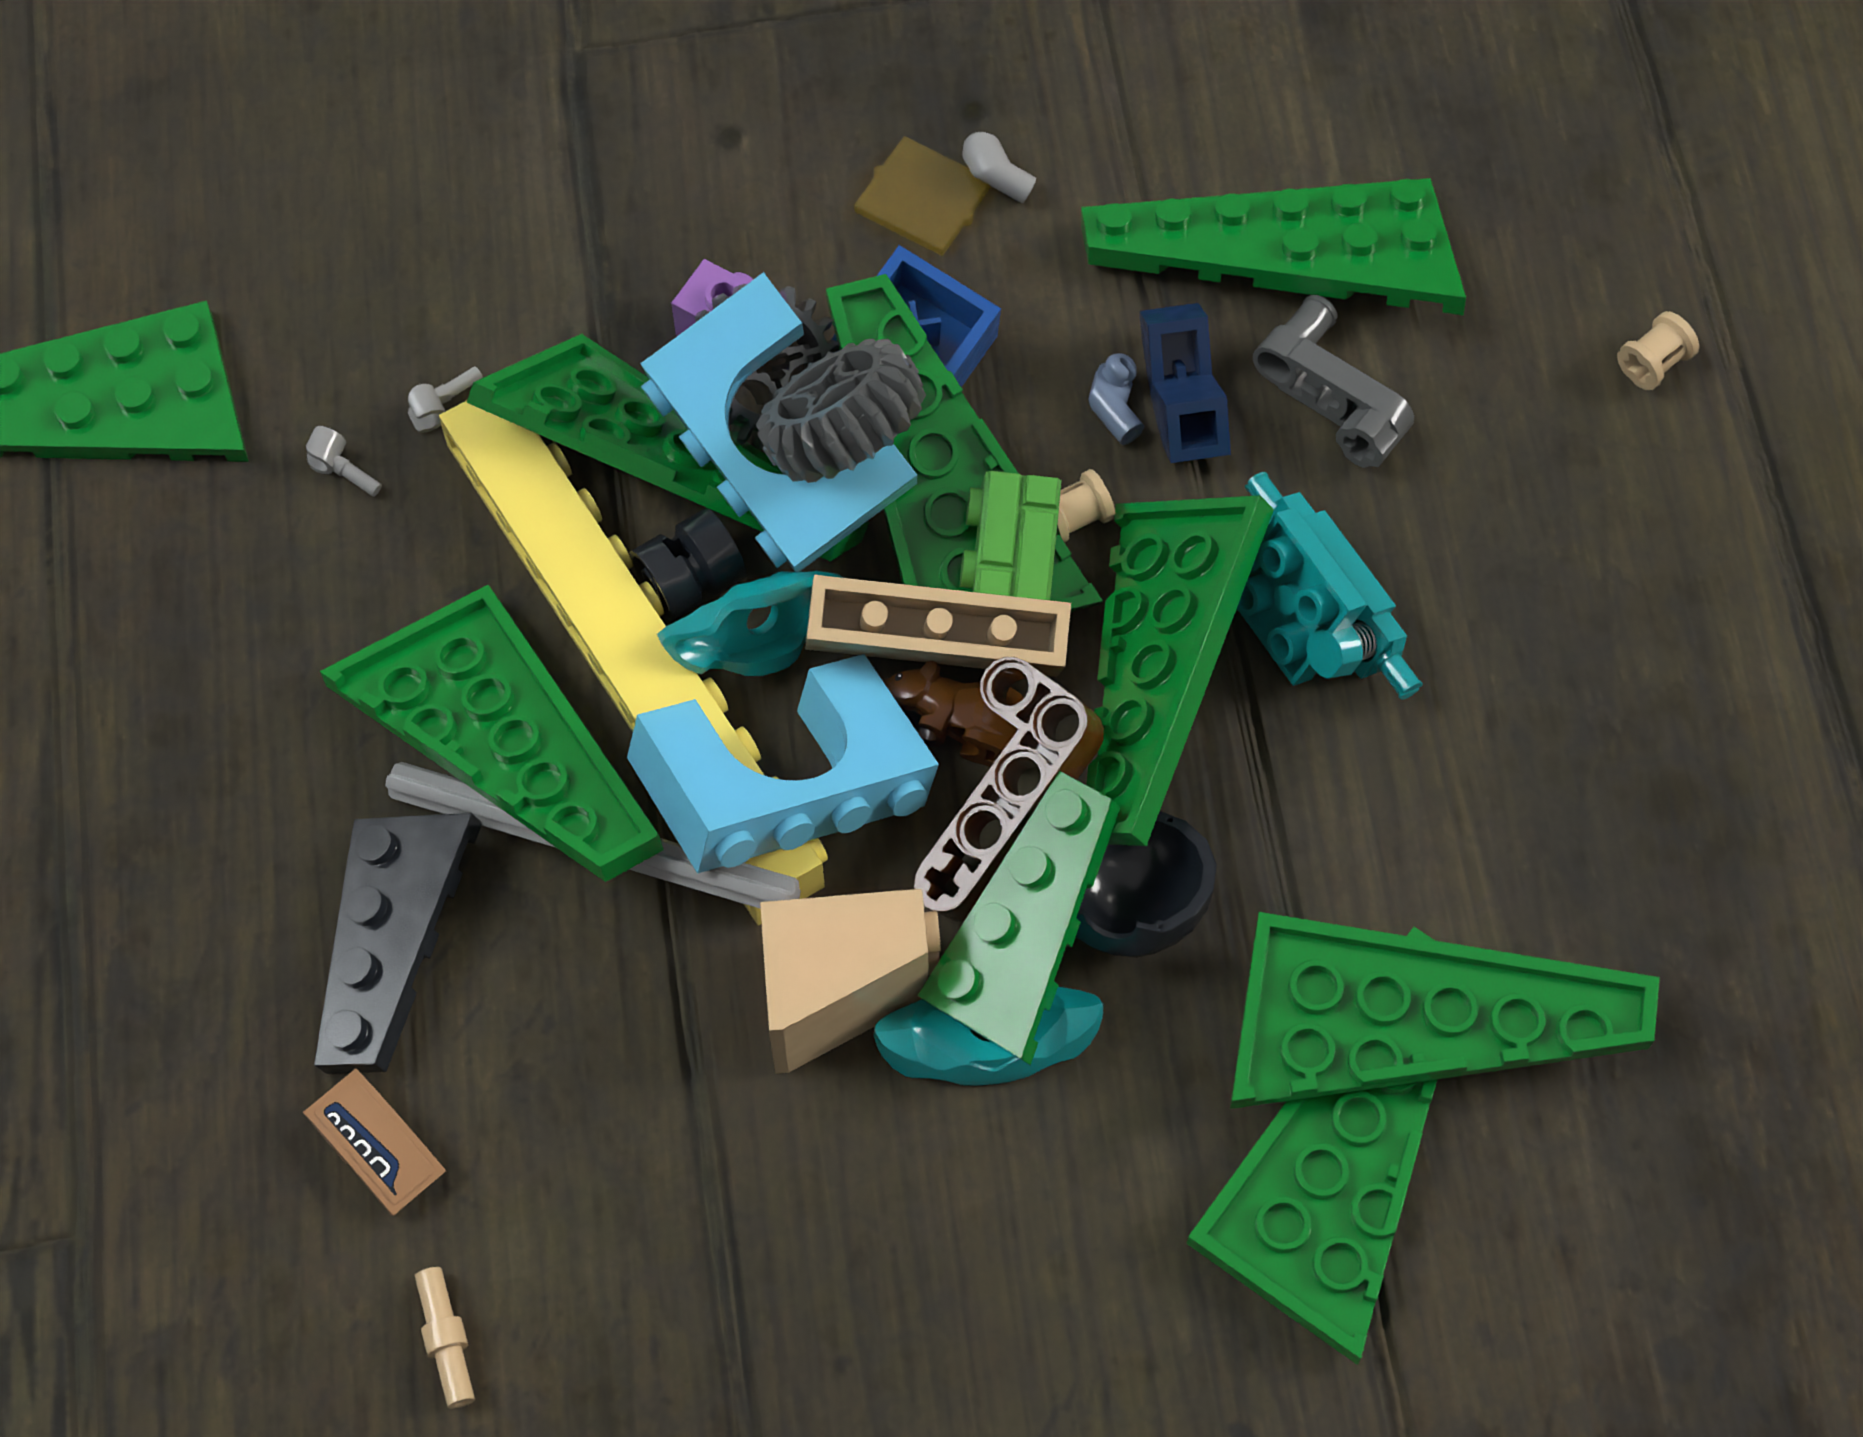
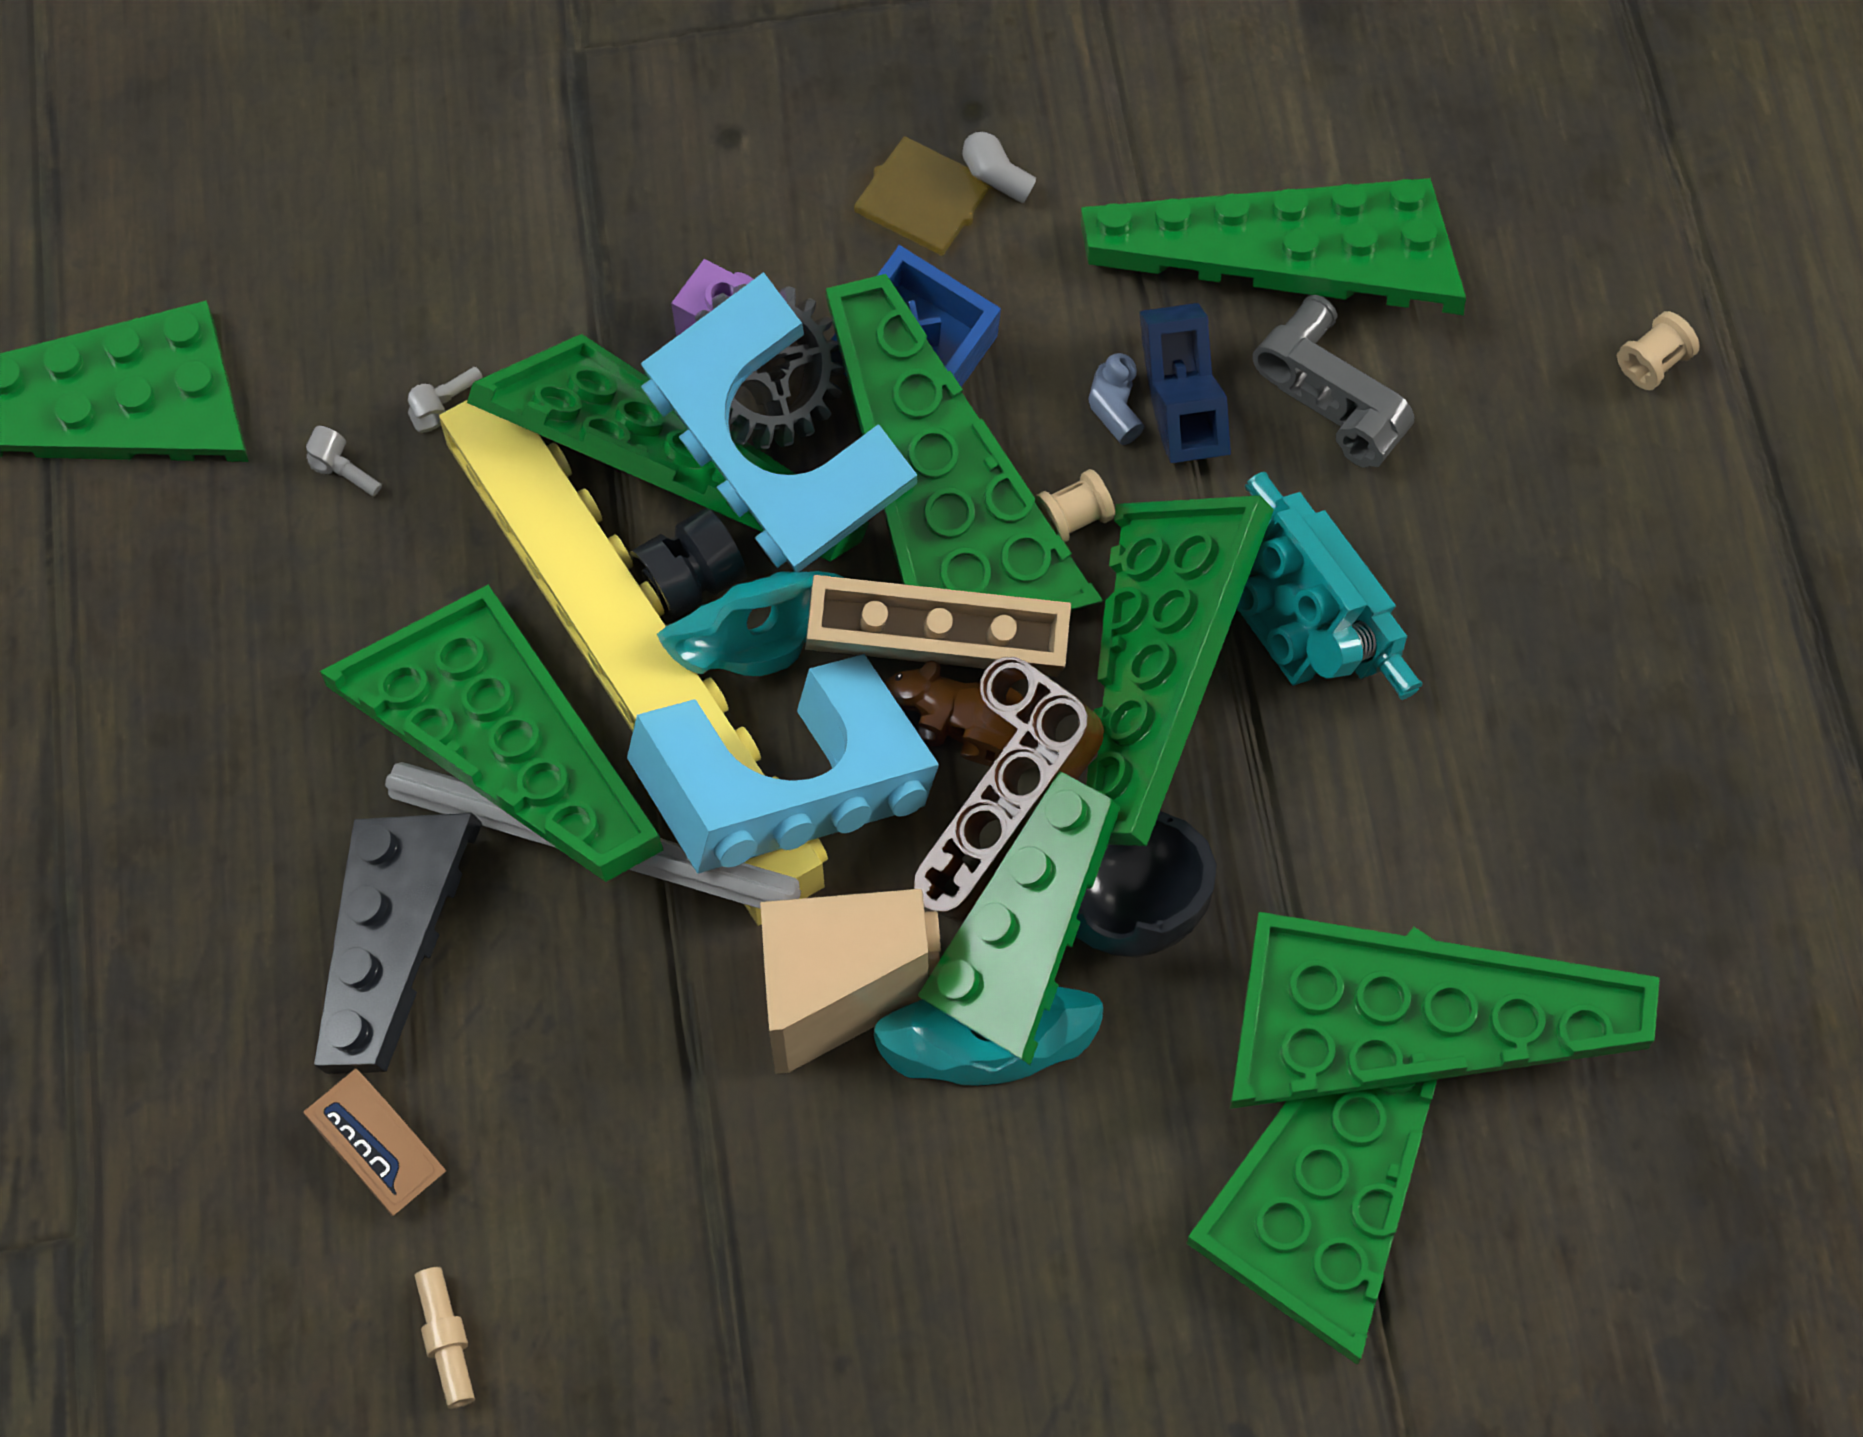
dark grey gear [756,339,926,483] -> none
bright green brick [960,471,1062,600] -> none

